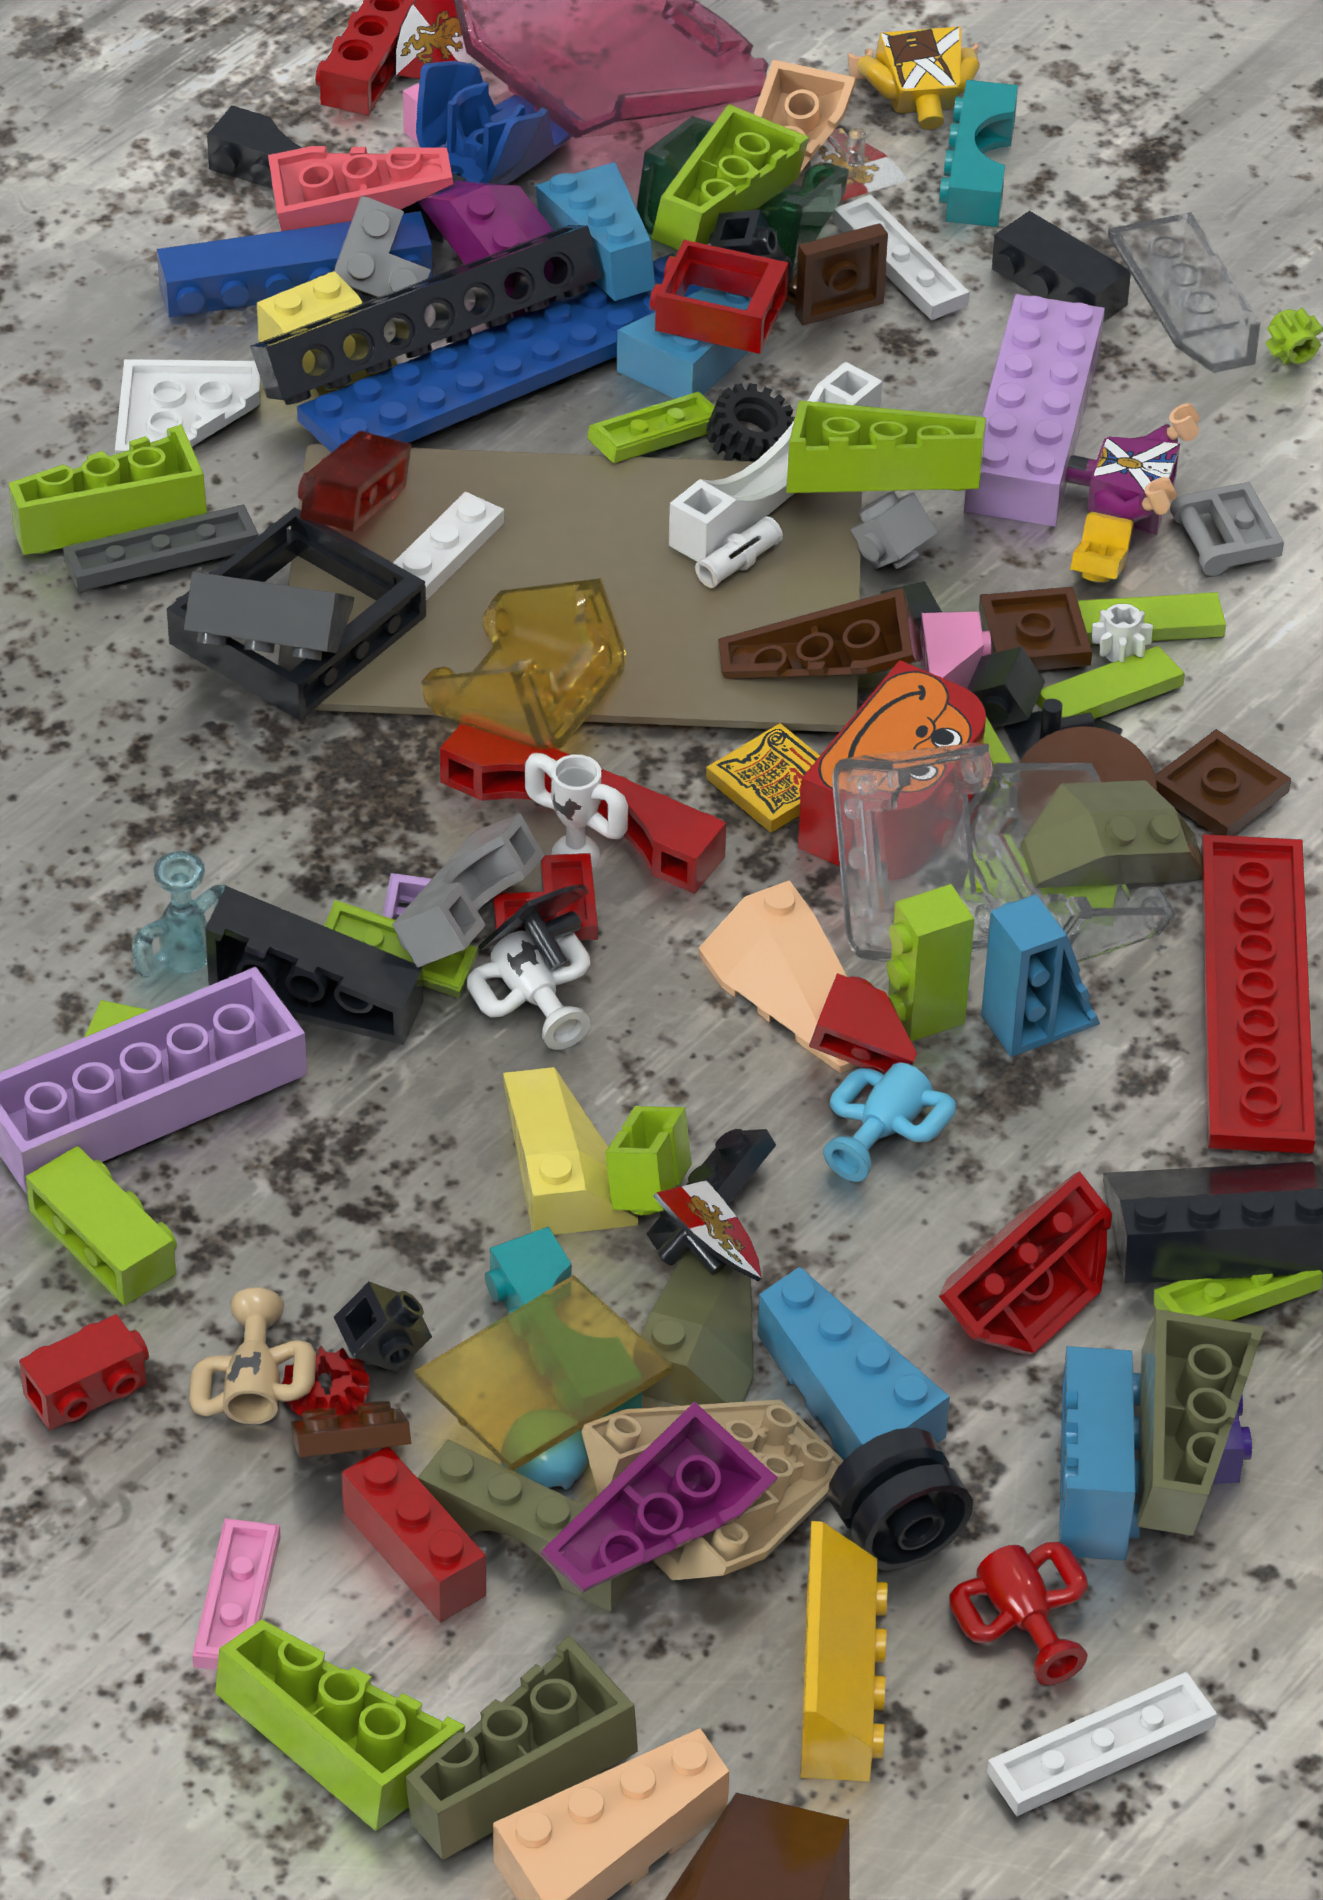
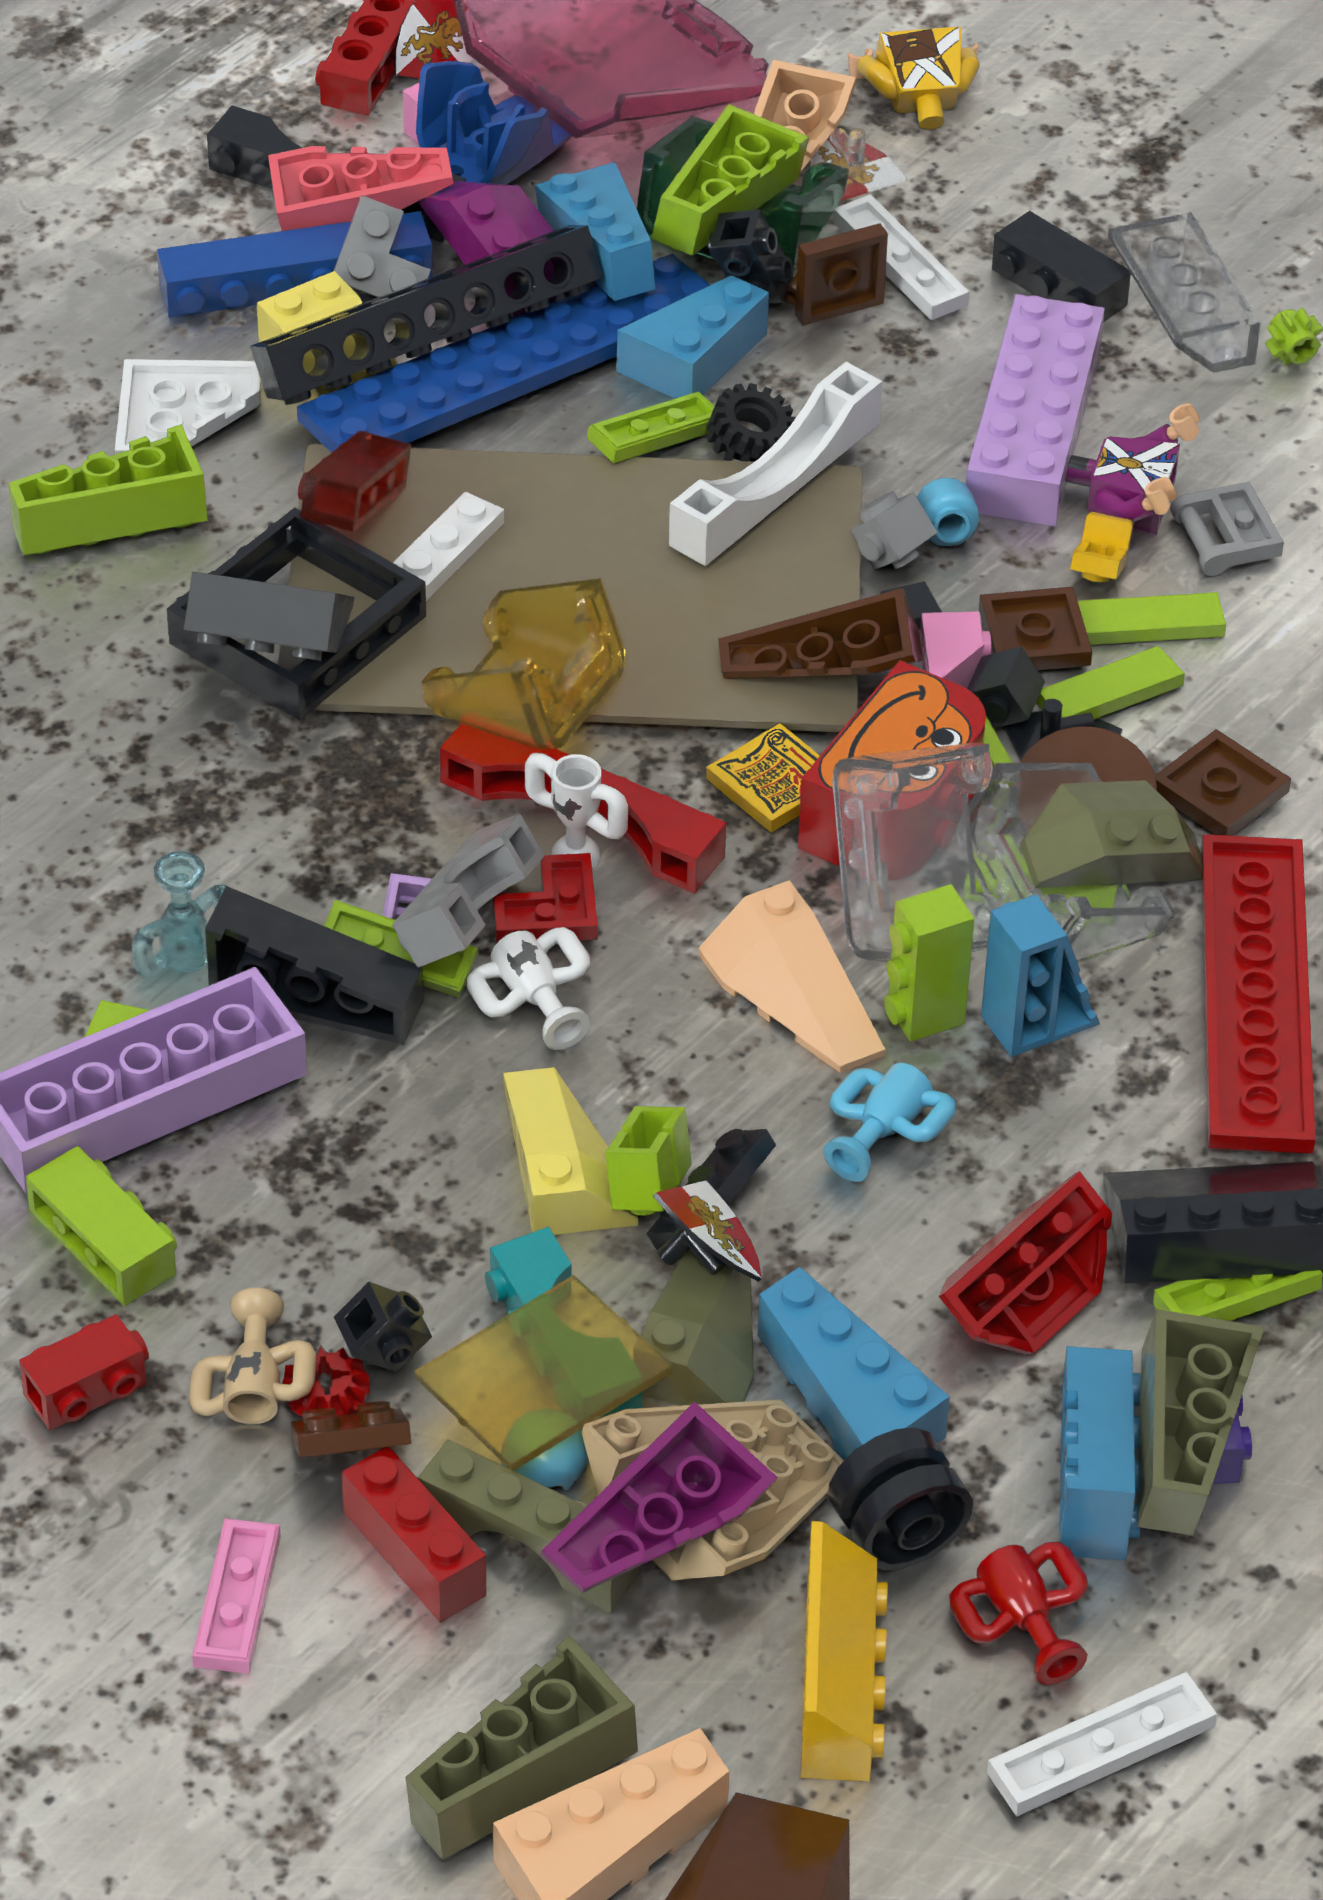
dark grey plate [63,504,259,591] -> none
lime wedge [215,1619,465,1831] -> none
black shield [478,885,590,971] -> none
red window [650,240,789,354] -> none
white pin [695,516,783,588] -> none
lime wedge [786,400,986,493] -> none
red slope [809,973,917,1075] -> none
teal arch [939,80,1018,227] -> none
white gear [1092,604,1153,662] -> none
none -> medium azure head [917,477,980,547]

